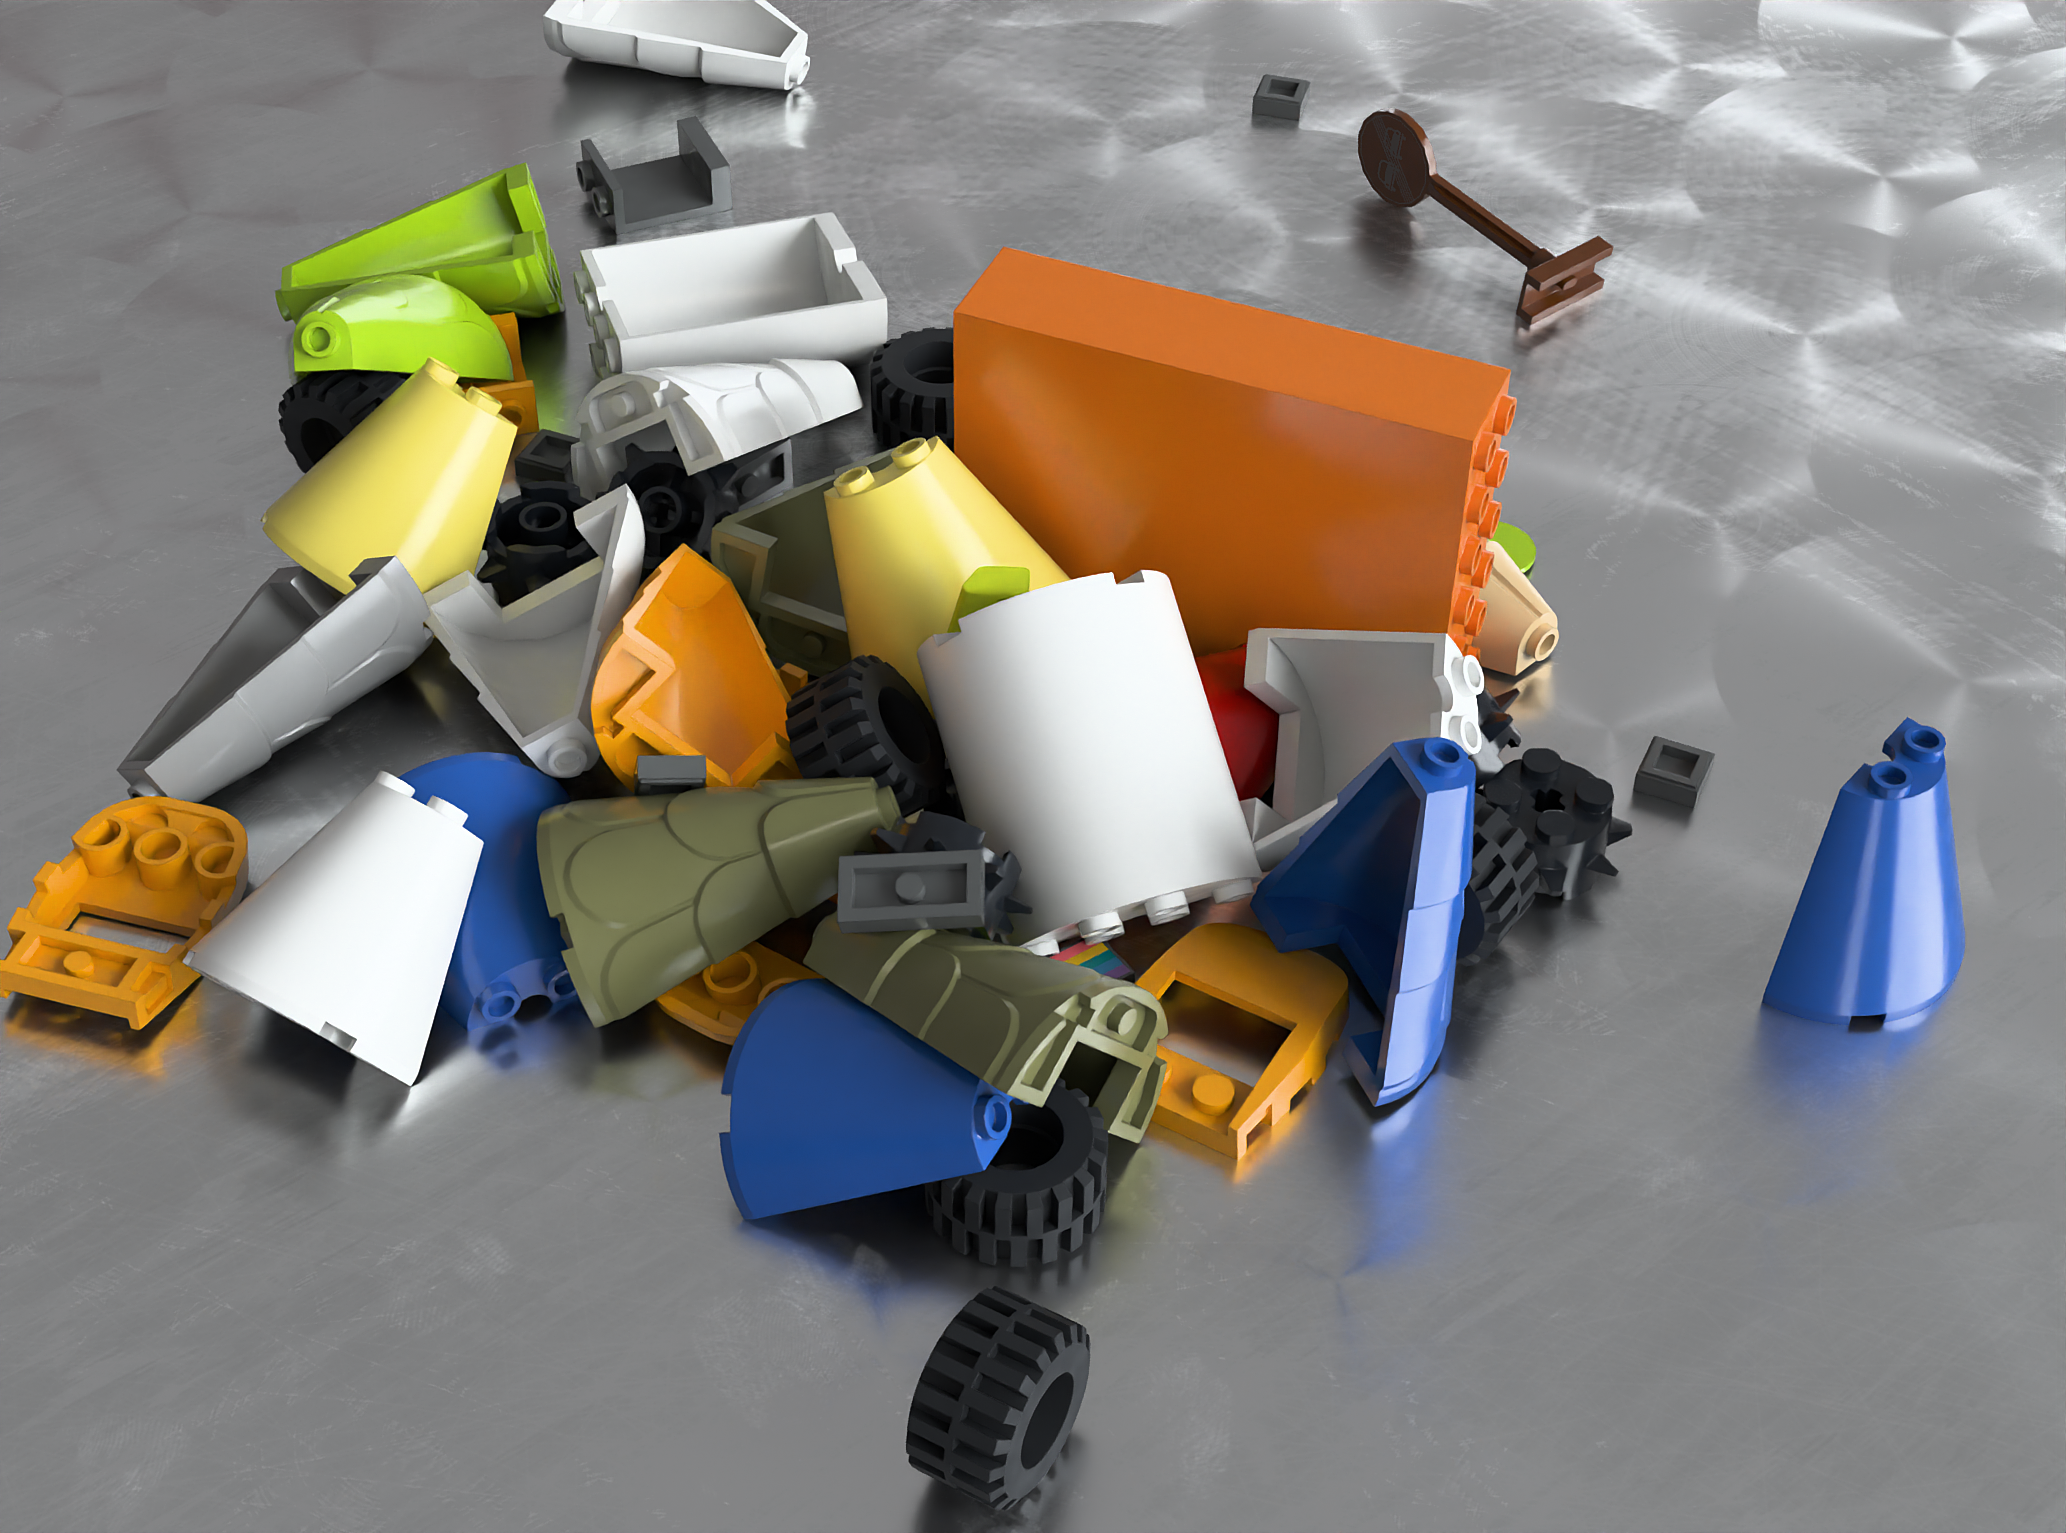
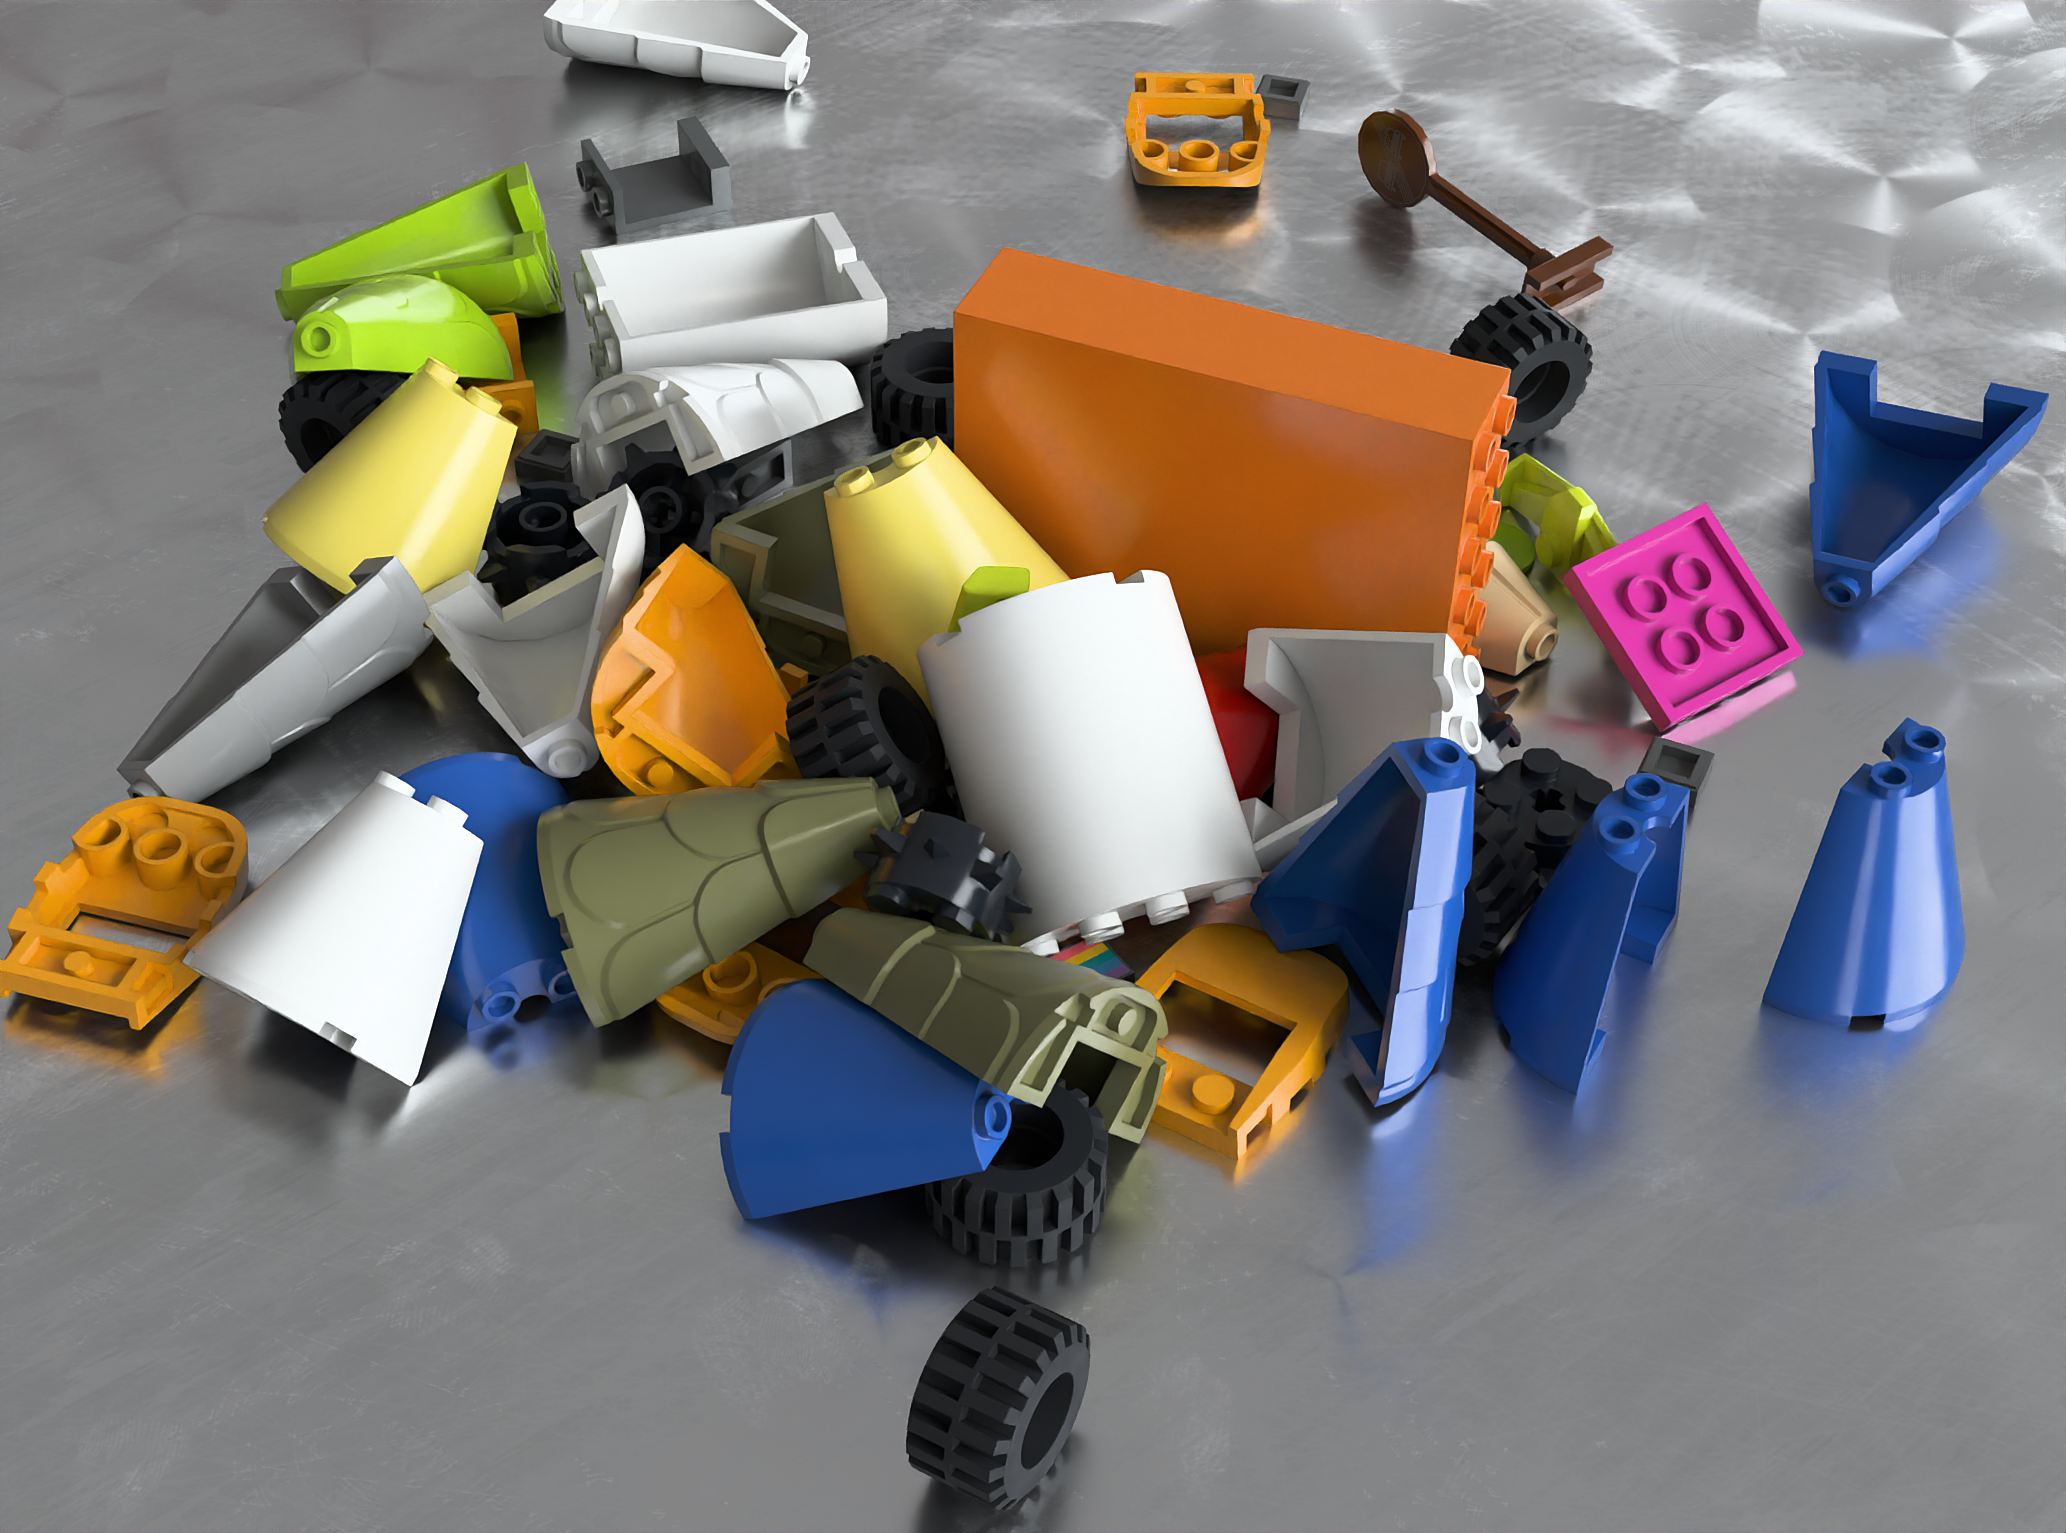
dark grey tile [634,755,706,796] -> none
dark grey plate [837,849,985,934] -> none
none -> light orange slope [1124,72,1271,187]
none -> black tyre [1449,293,1593,449]
none -> blue cone [1492,773,1690,1096]
none -> neon yellow plate [1495,453,1618,588]
none -> dark pink plate [1561,502,1804,732]
none -> blue cone [1809,350,2049,607]

